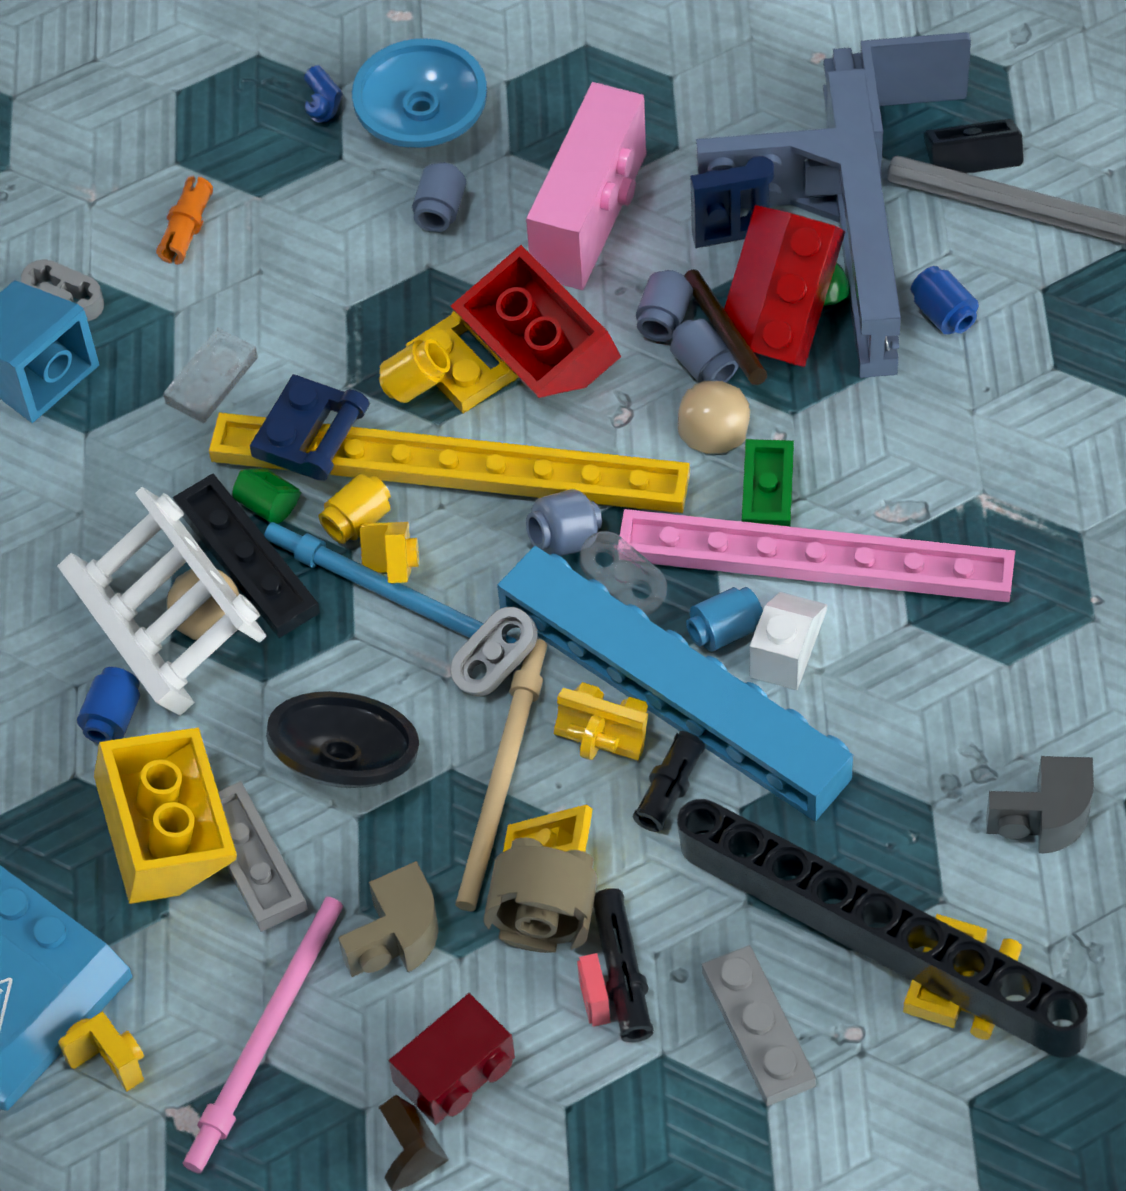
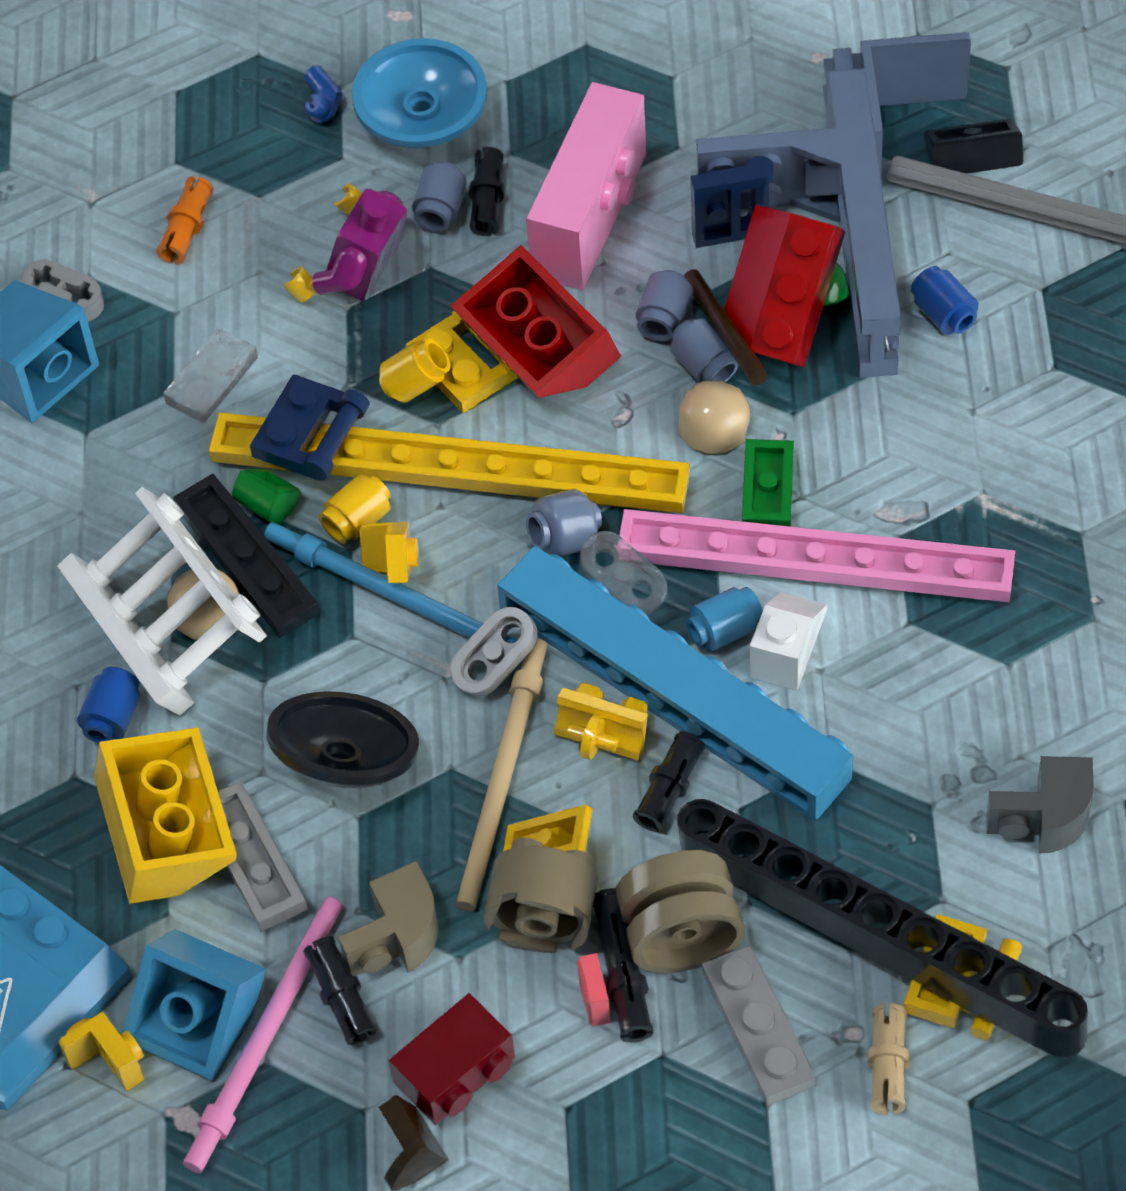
none -> dark azure slope [122,929,266,1080]
none -> magenta torso [283,183,408,303]
none -> black pin [303,936,378,1045]
none -> black pin [468,147,505,236]
none -> dark tan wheel [615,850,745,973]
none -> tan pin [867,1003,910,1115]

